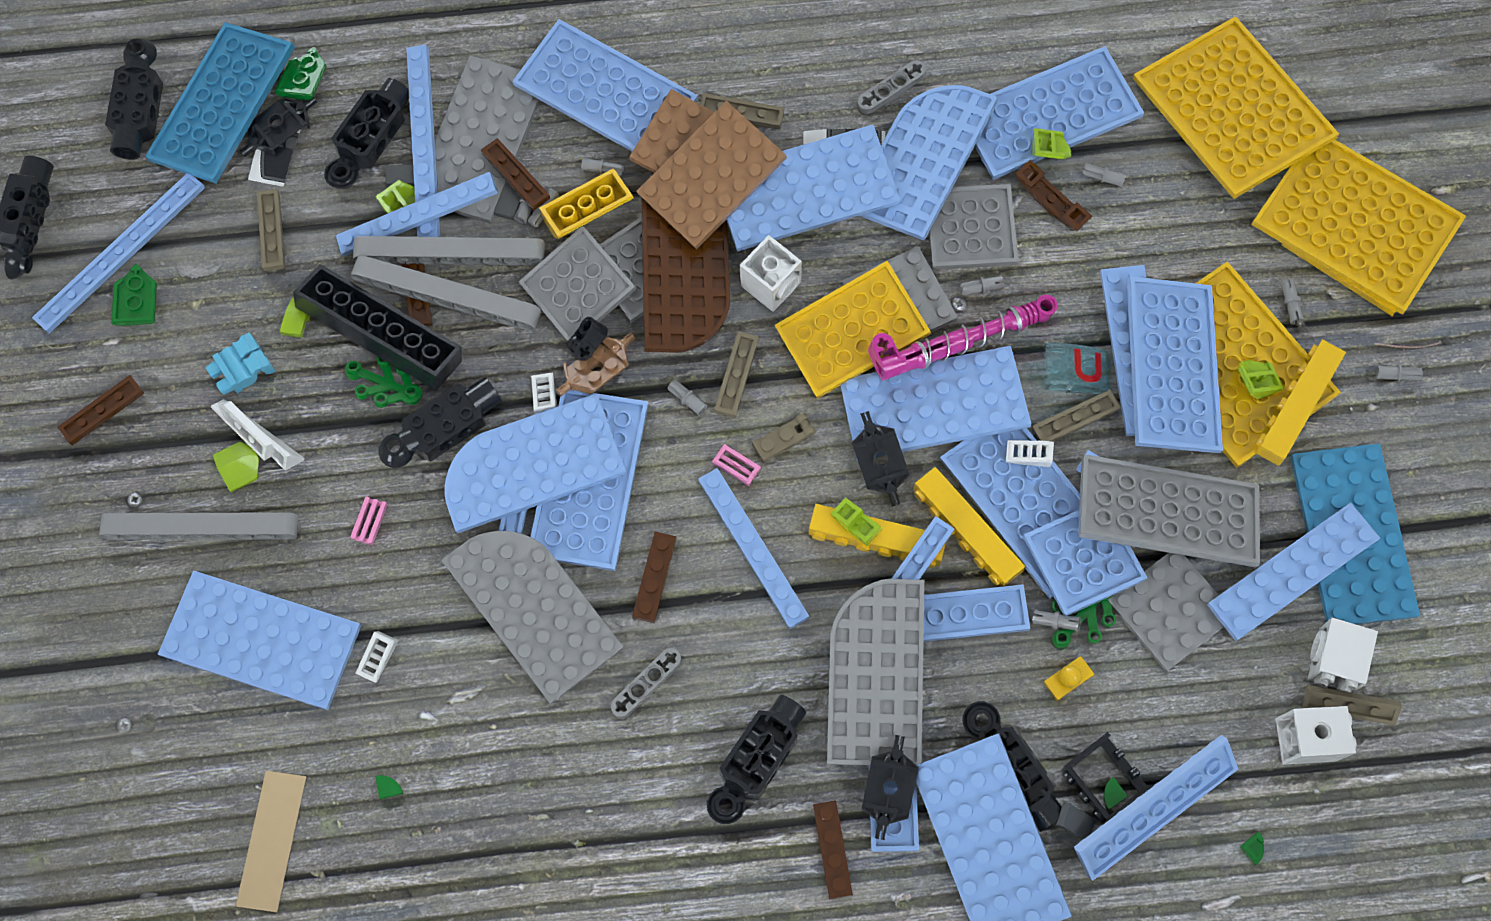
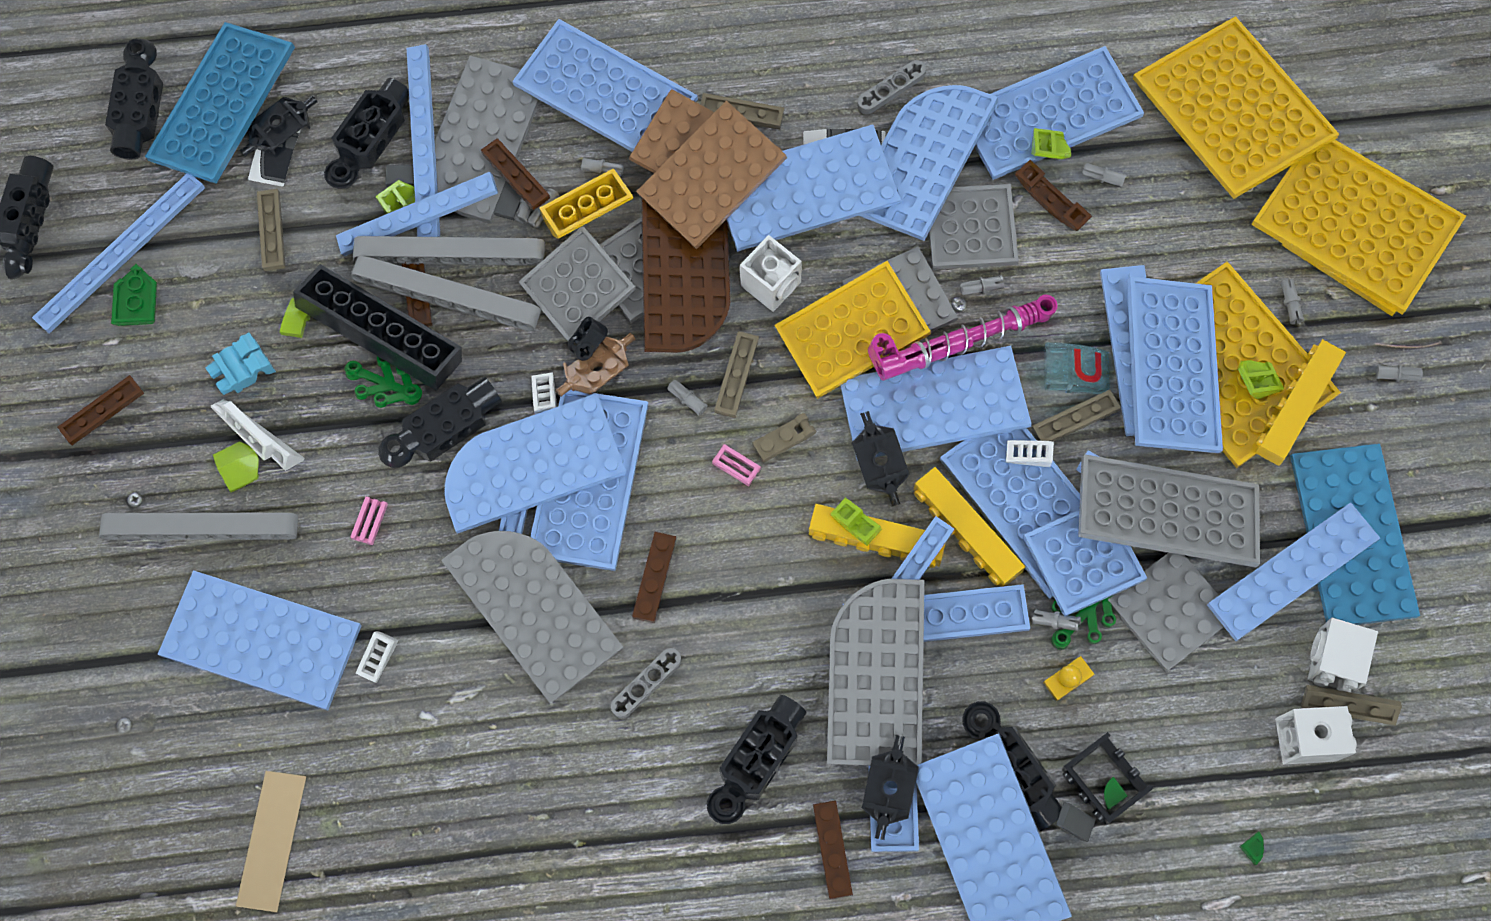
green tile [275,47,327,100] -> none
green tile [375,775,404,800] -> none
light blue plate [698,468,809,629] -> none
light blue plate [1074,735,1238,881] -> none

